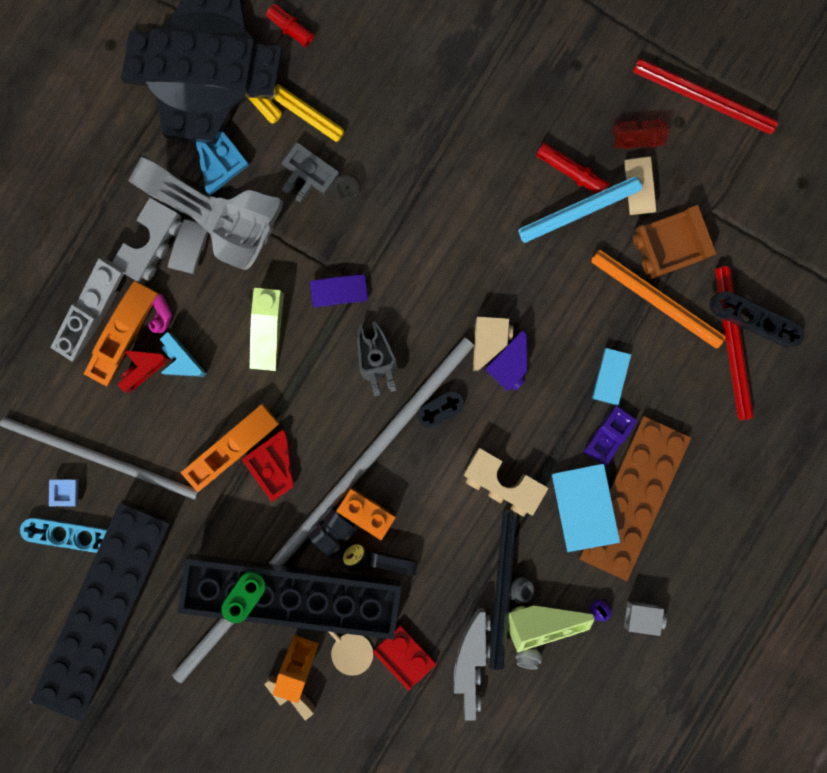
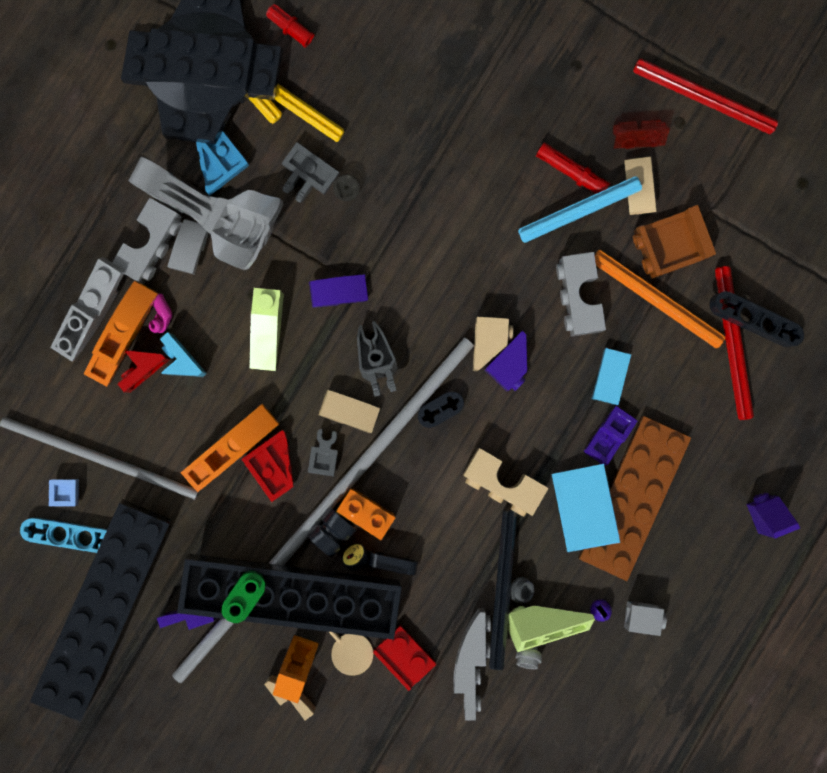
none -> dark purple slope [157,610,217,630]
none -> dark grey plate [308,429,338,477]
none -> tan slope [318,390,380,433]
none -> light grey arch [556,252,606,337]
none -> dark purple slope [746,493,800,538]

